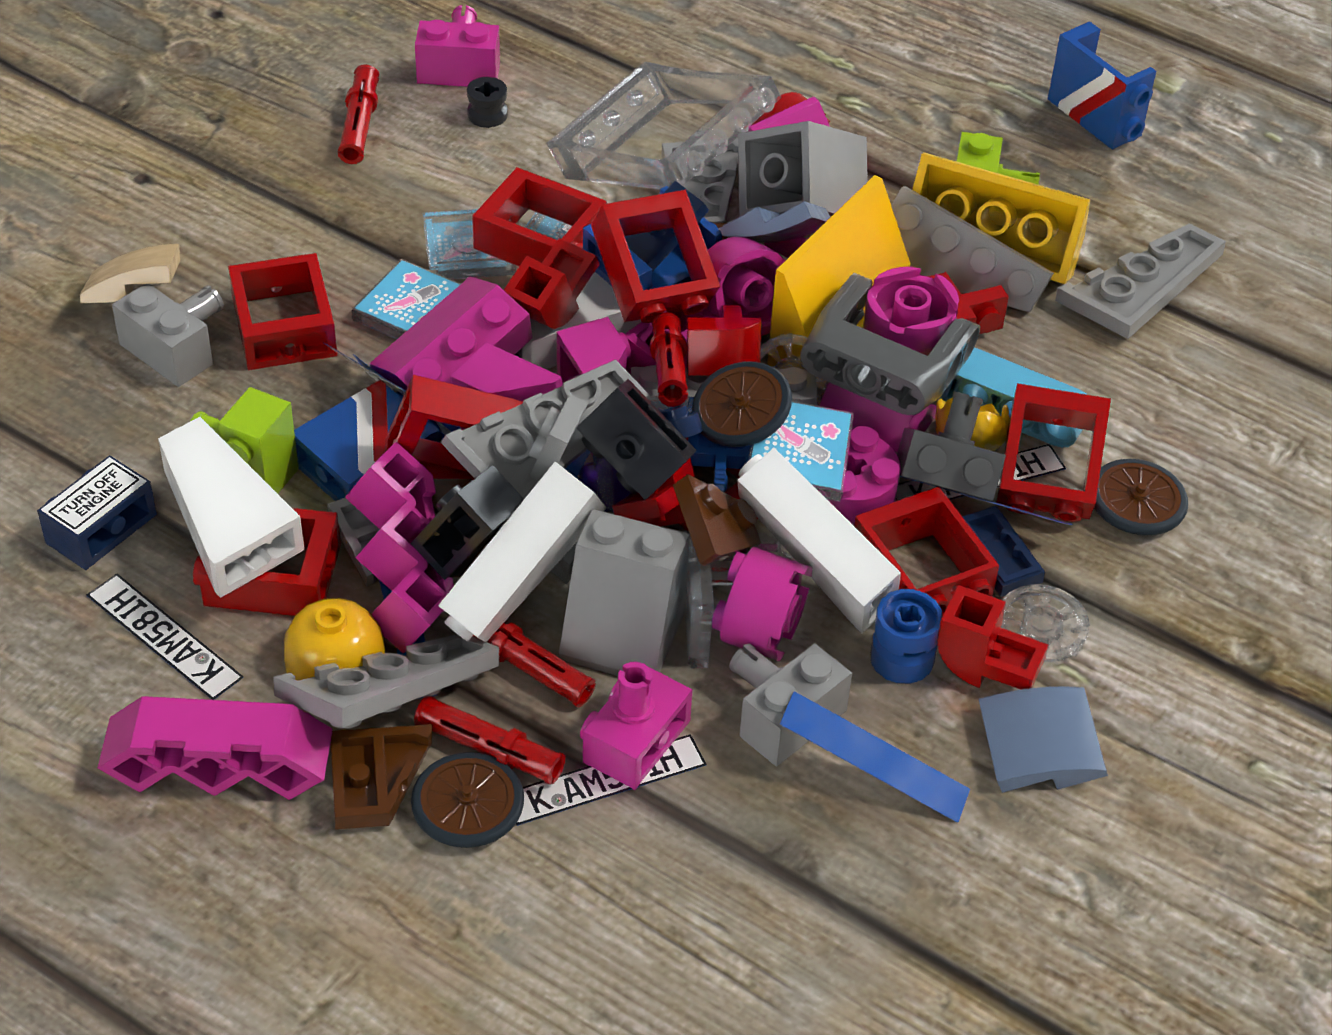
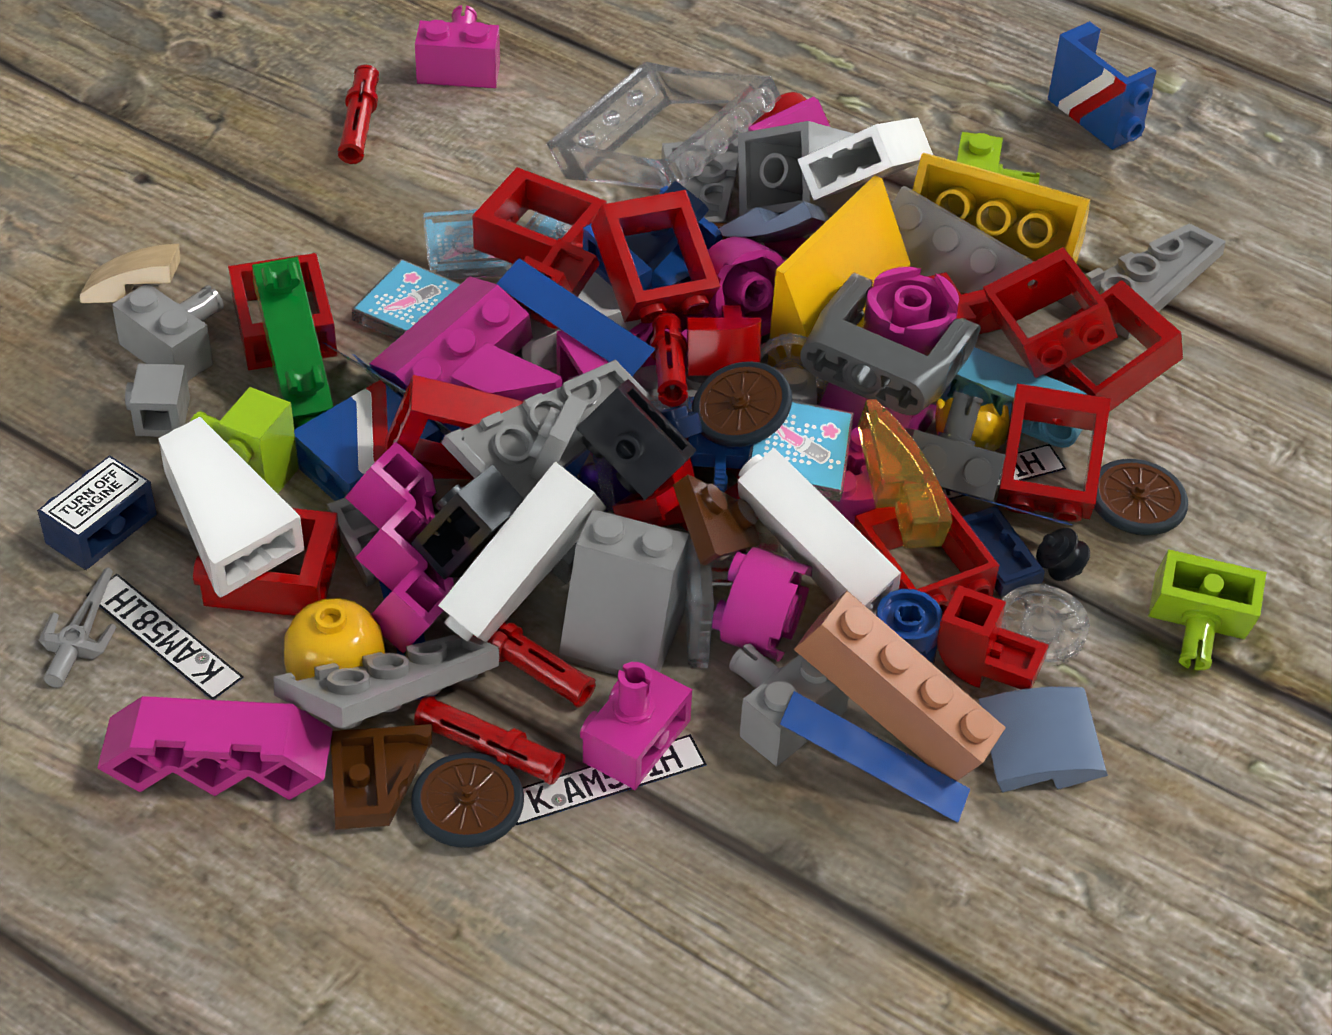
black wheel [467,77,508,128] -> none
none -> light grey piece [39,567,116,688]
none -> light grey brick [125,363,190,437]
none -> green brick [252,256,334,430]
none -> blue sticker [496,258,655,376]
none -> nougat brick [794,591,1006,781]
none -> white slope [797,117,933,201]
none -> clear yellow slope [858,399,953,549]
none -> red window [983,247,1118,378]
none -> black wheel [1036,528,1090,581]
none -> red window [1044,280,1183,412]
none -> lime brick [1148,549,1267,670]

